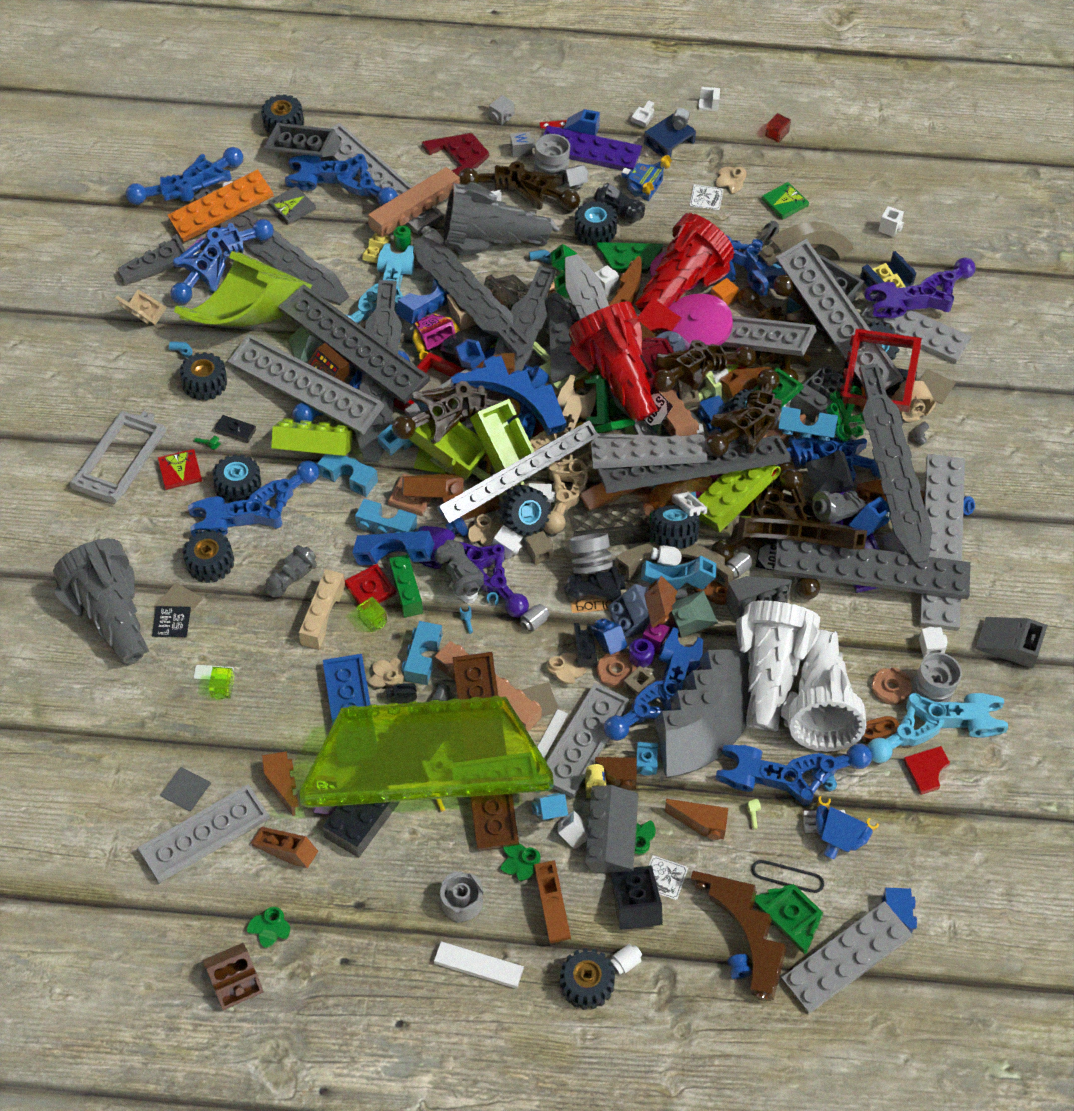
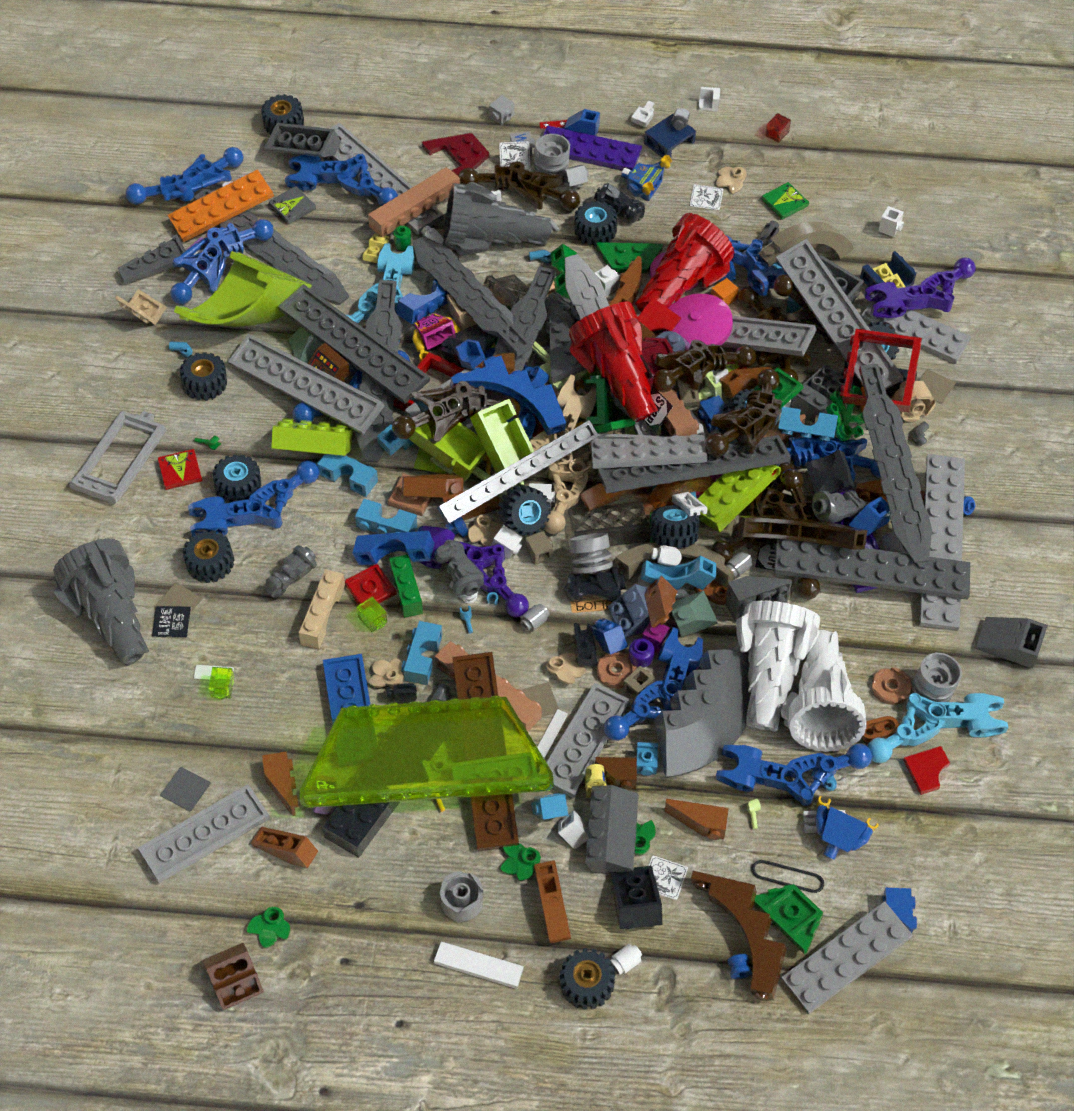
black plate [215,415,256,443] -> none
white brick [919,627,947,658] -> none
none -> white sticker [499,141,531,171]

